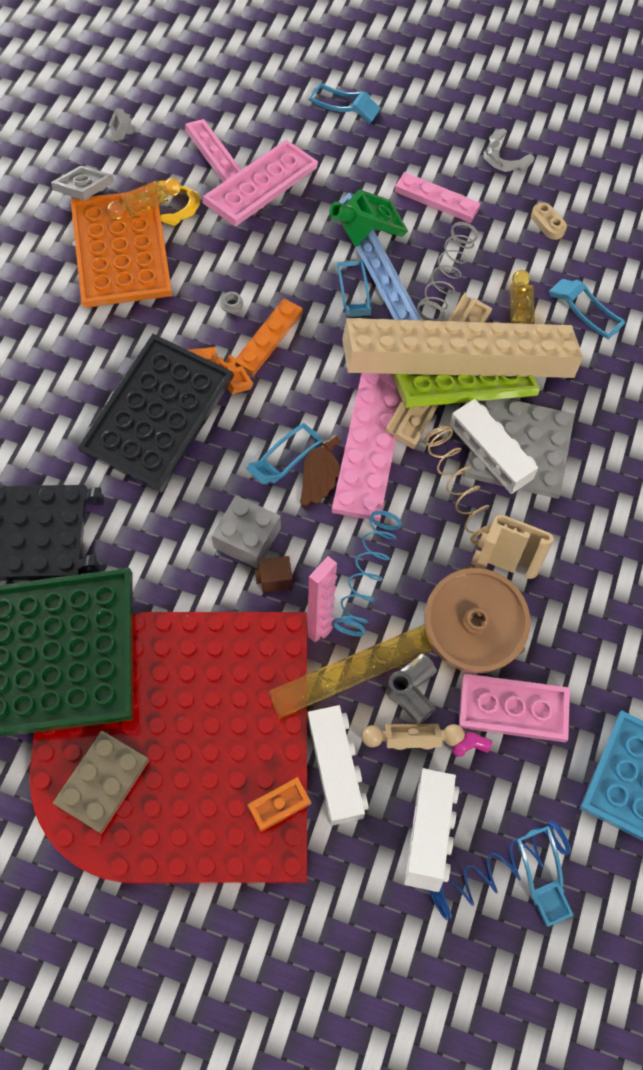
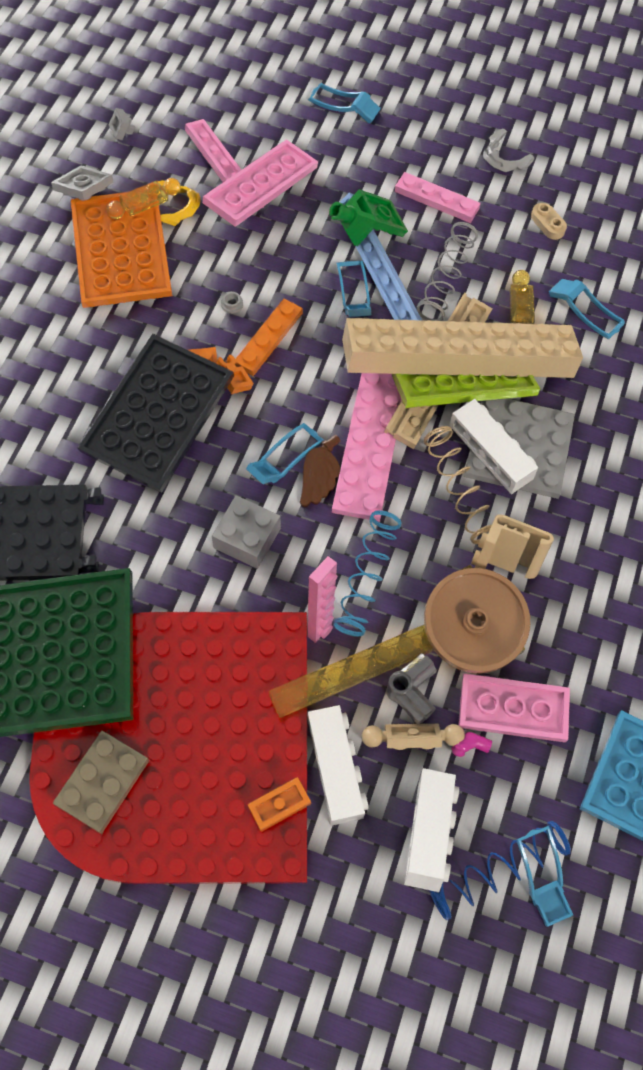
reddish brown brick [255,556,293,592] -> none

